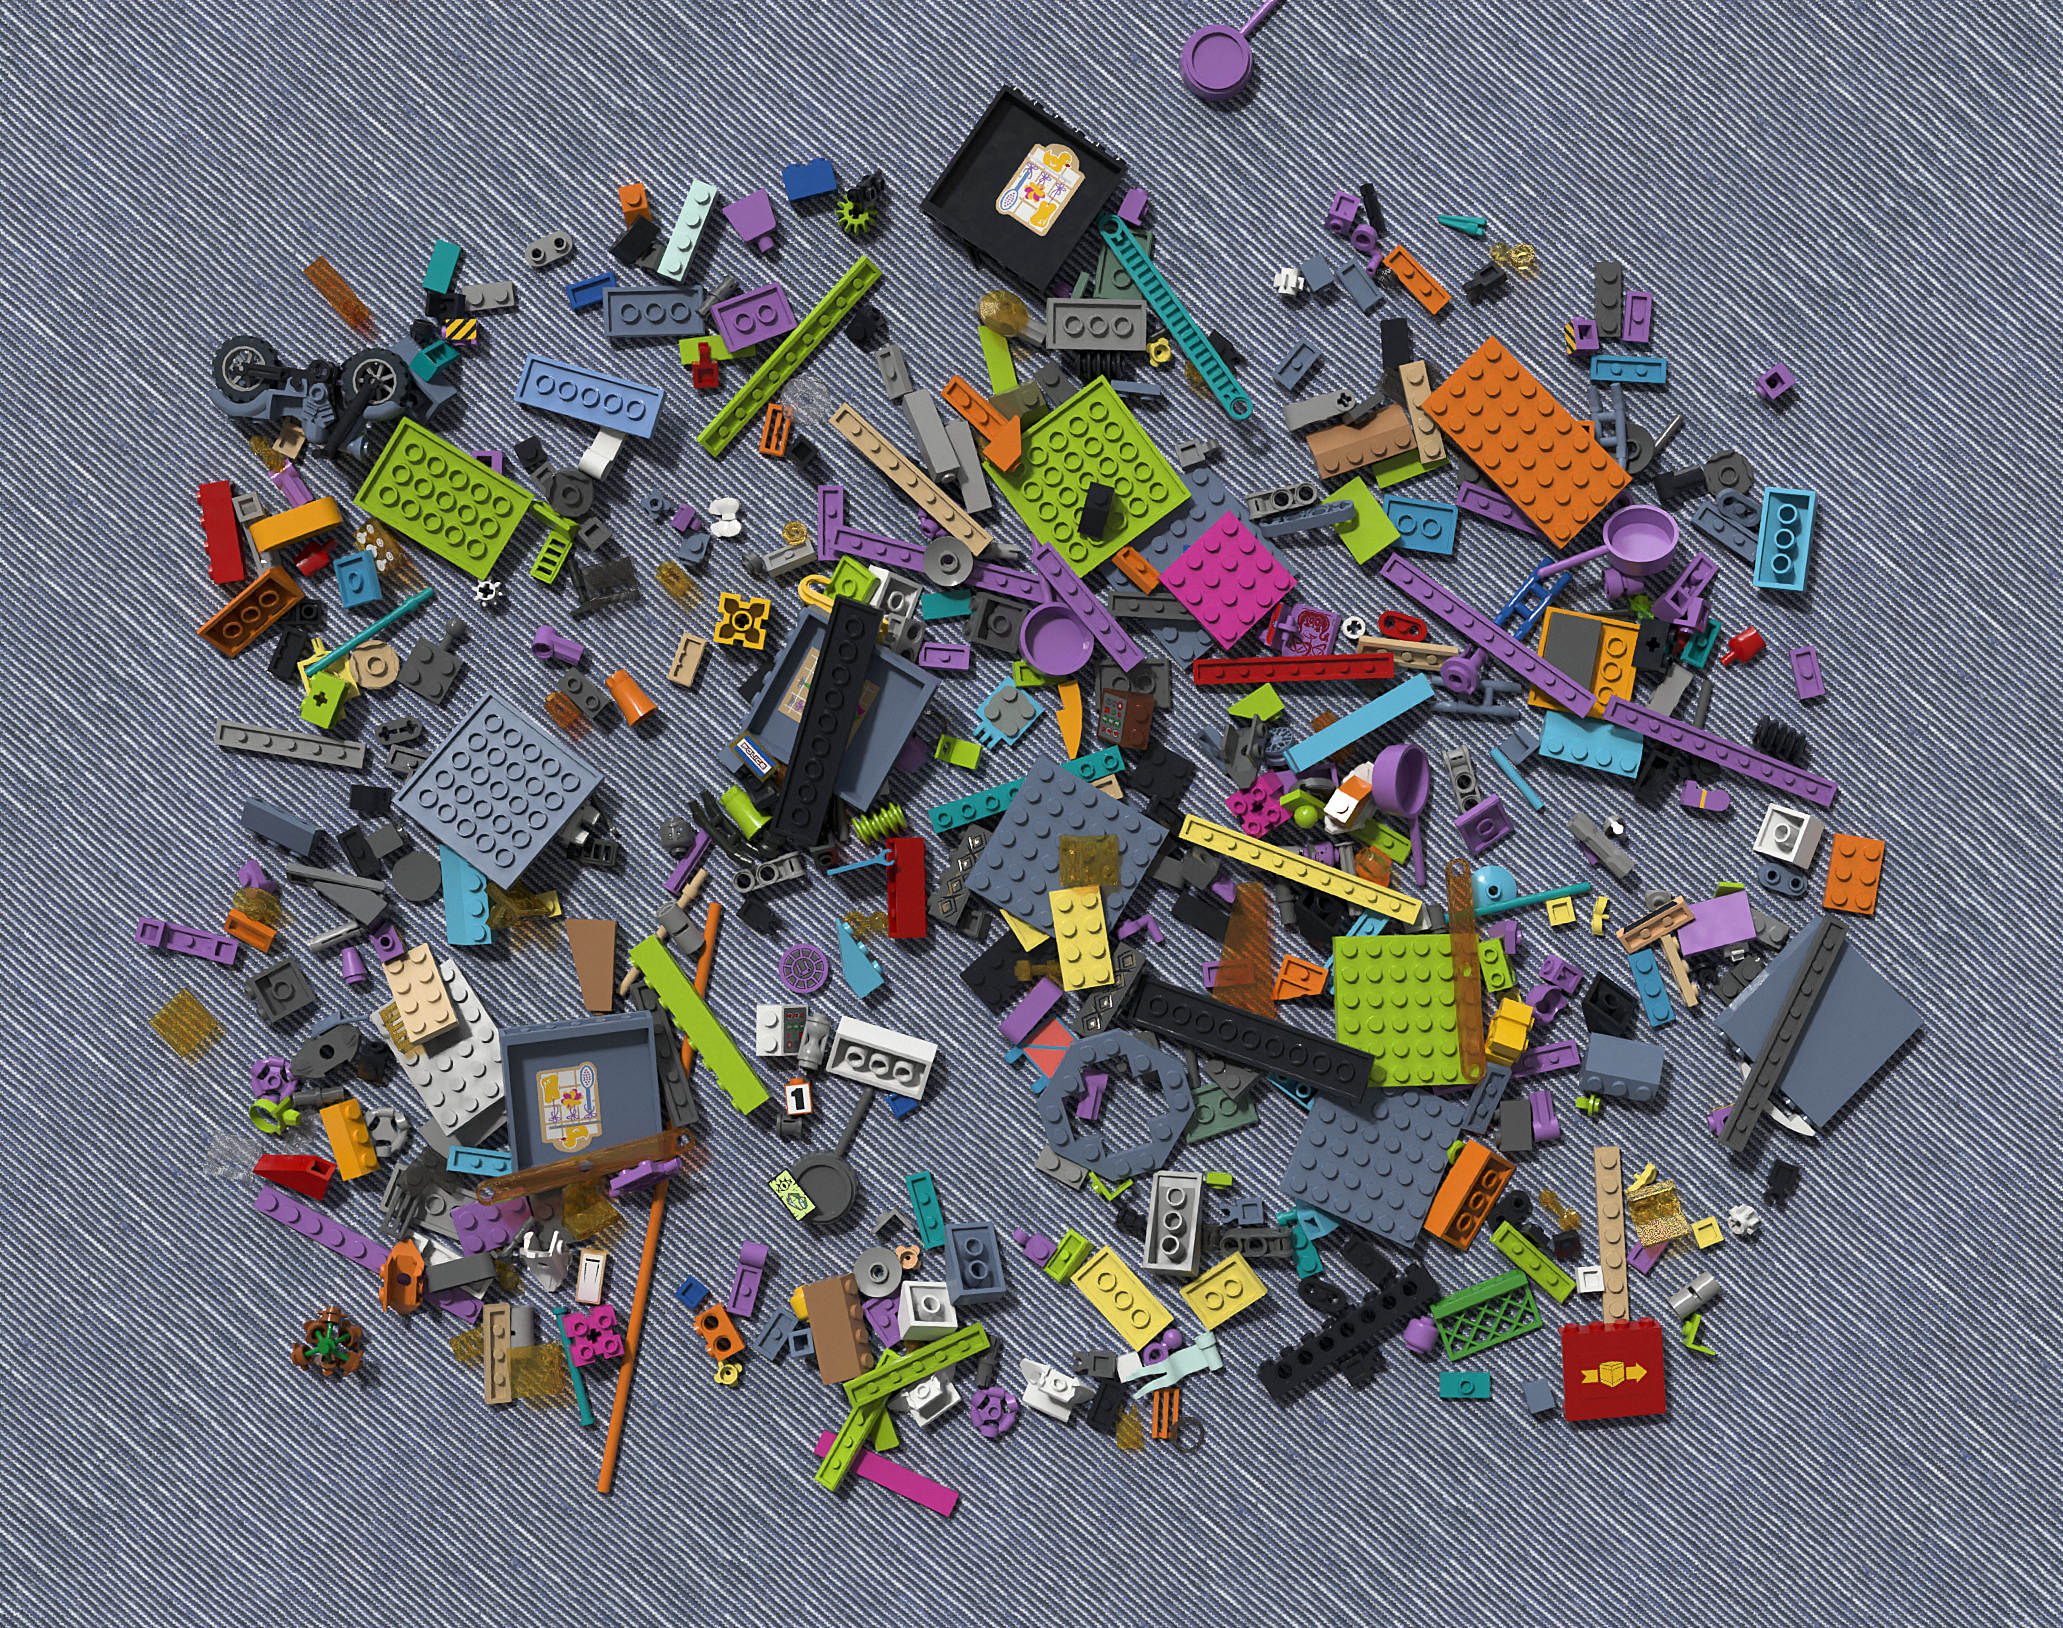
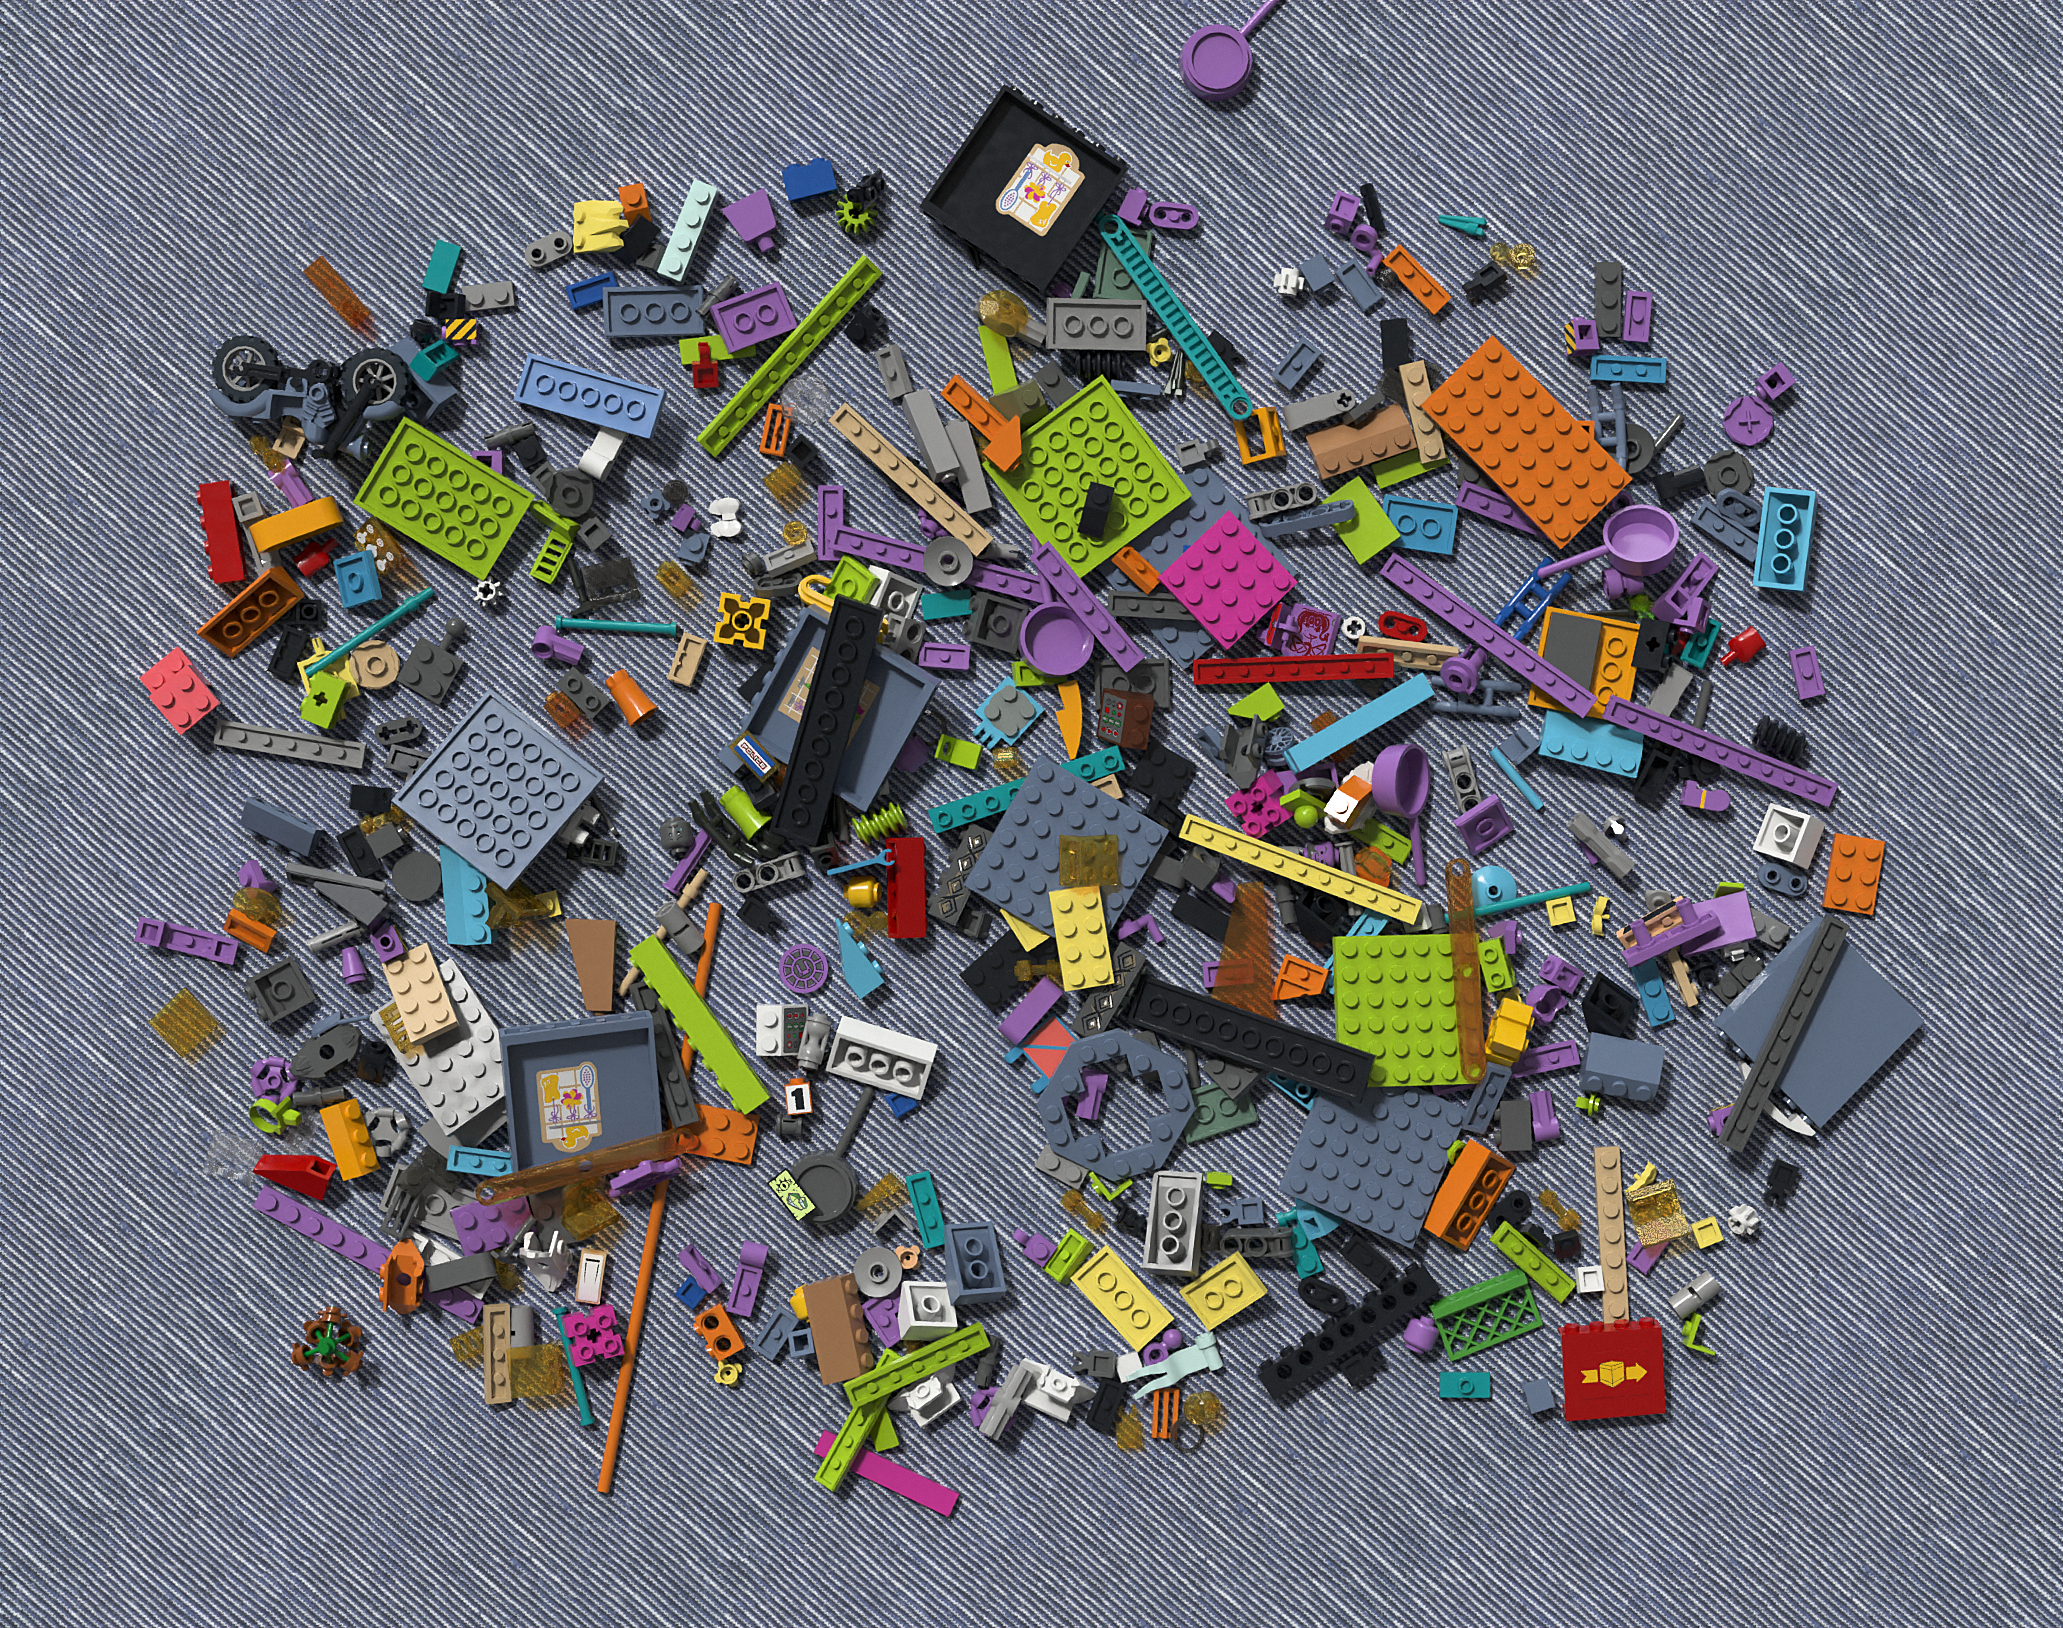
none -> coral bracket [139,646,221,736]
none -> clear yellow bar [359,804,406,835]
none -> dark grey pin [483,420,536,451]
none -> teal bar [556,615,677,637]
none -> light yellow plate [573,200,629,254]
none -> clear smoke plate [663,480,688,505]
none -> orange plate [677,1103,760,1165]
none -> medium lavender plate [678,1243,723,1293]
none -> dark grey plate [753,571,803,599]
none -> clear yellow brick [762,461,802,501]
none -> yellow head [843,875,882,908]
none -> clear yellow slope [856,1170,905,1211]
none -> light grey piece [979,1364,1033,1441]
none -> clear yellow slope [992,747,1018,769]
none -> clear yellow bar [1060,1188,1105,1230]
none -> medium lavender plate [1149,202,1199,231]
none -> pearl dark grey piece [1164,350,1185,399]
none -> clear yellow head [1183,1391,1221,1425]
none -> light orange tile [1232,406,1286,465]
none -> medium lavender plate [1621,898,1721,967]
none -> medium lavender tile [1722,396,1773,446]

